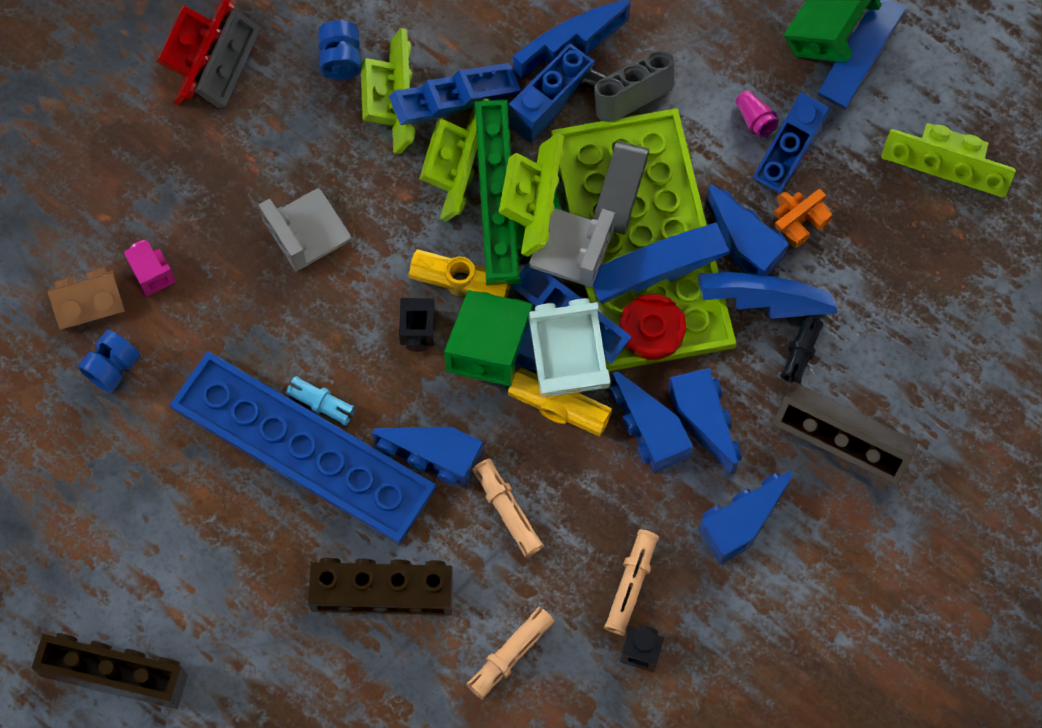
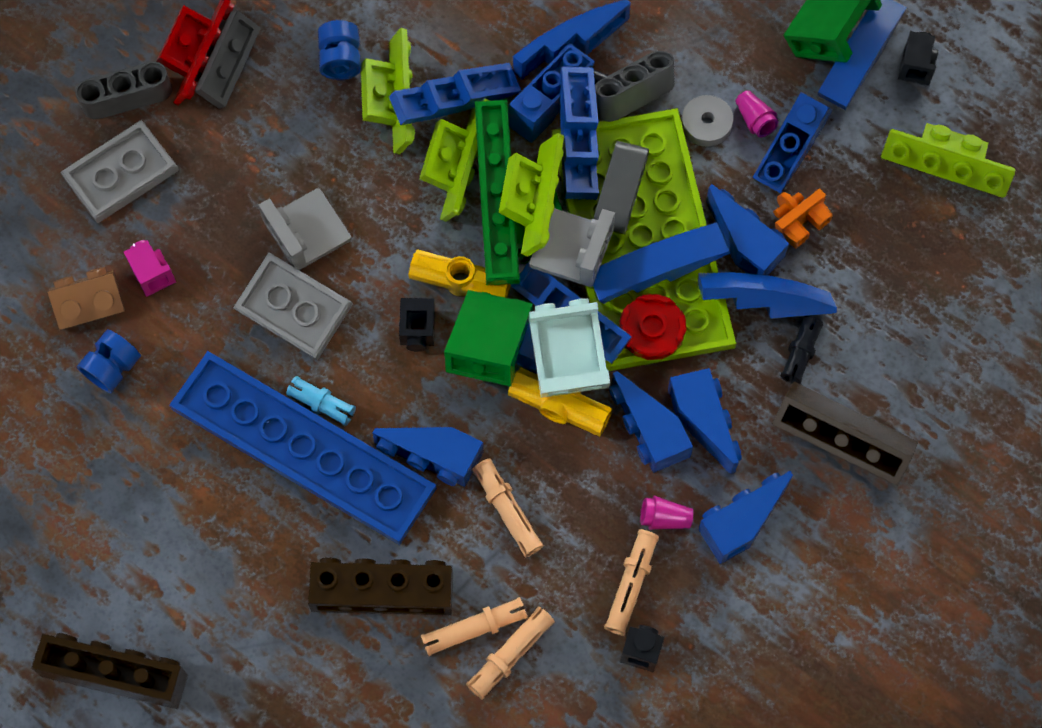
none -> light grey tile [60,120,179,224]
none -> dark grey beam [75,61,172,119]
none -> light grey tile [233,253,353,360]
none -> light nougat pin [421,597,528,657]
none -> blue slope [560,67,599,200]
none -> dark pink cone [640,495,693,530]
none -> light grey piece [681,95,733,147]
none -> black brick [898,31,938,86]

